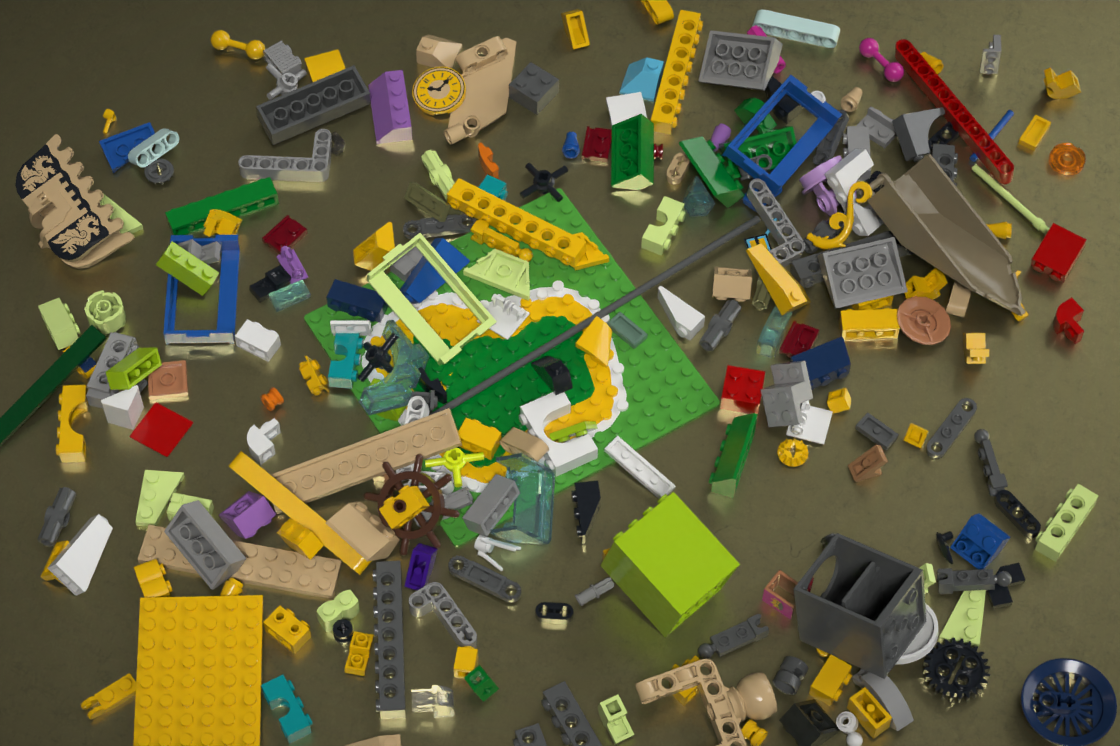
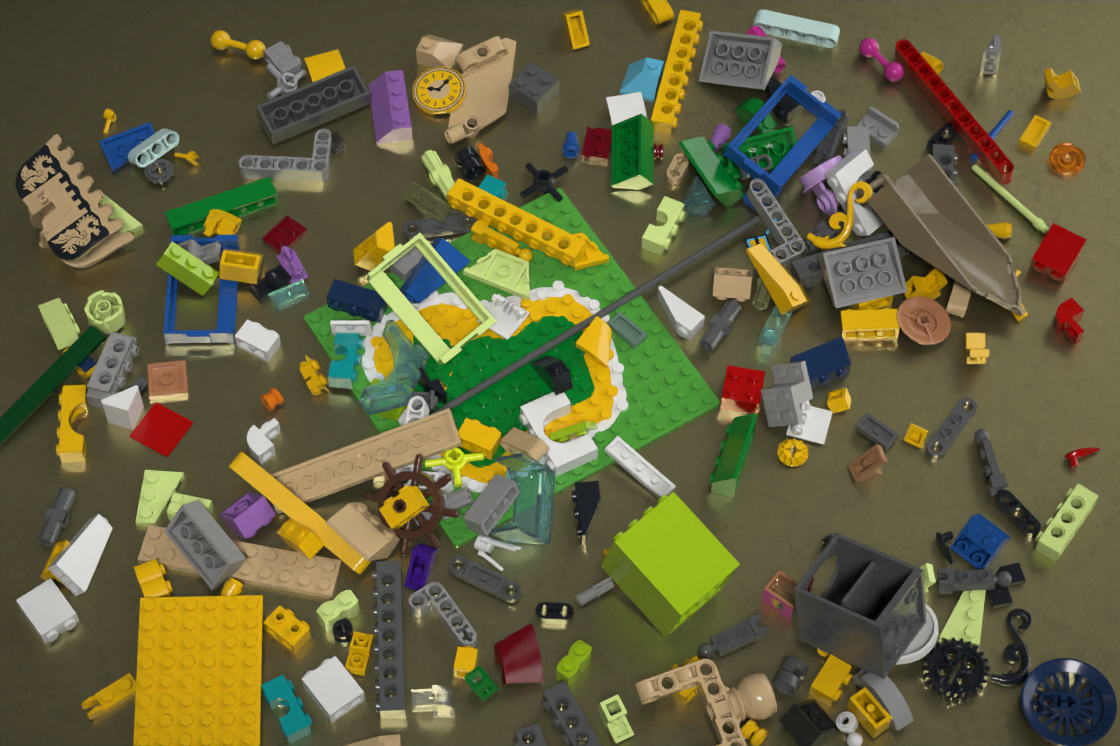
lime brick [105,347,162,390] -> none
black bar [357,333,399,382] -> none
dark red plate [779,320,819,358] -> none
tan cone [841,87,863,112] -> none
arch [892,107,945,162] -> none
none -> white brick [16,578,79,644]
none -> yellow hand [174,151,200,166]
none -> yellow slope [220,249,263,284]
none -> white brick [302,656,365,723]
none -> black wheel [454,146,486,181]
none -> dark red slope [494,624,544,684]
none -> lime brick [556,640,592,687]
none -> black plant [991,608,1032,686]
none -> red bar [1065,447,1100,468]

